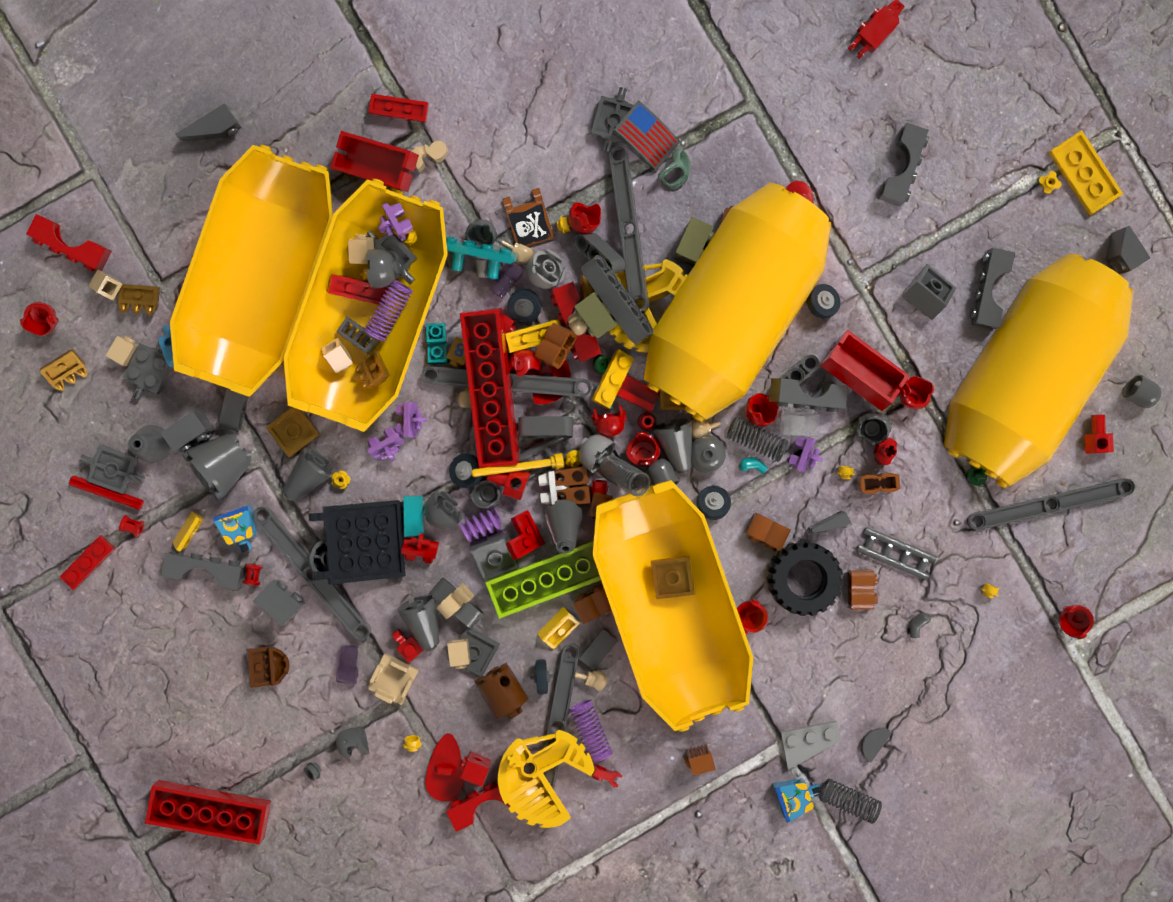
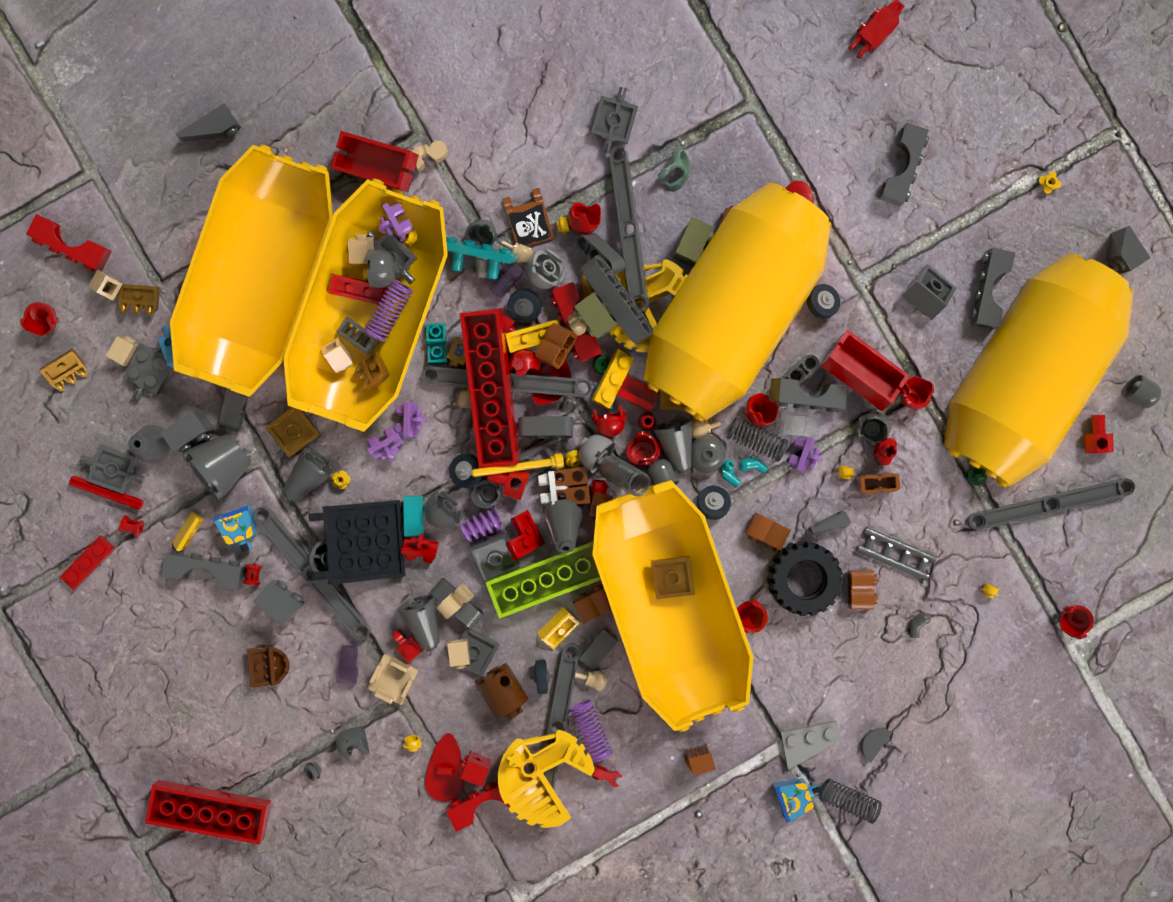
red plate [368,94,429,123] -> none
slope [612,100,680,172] -> none
yellow tile [1048,130,1123,216] -> none
none -> teal arm [721,460,741,488]

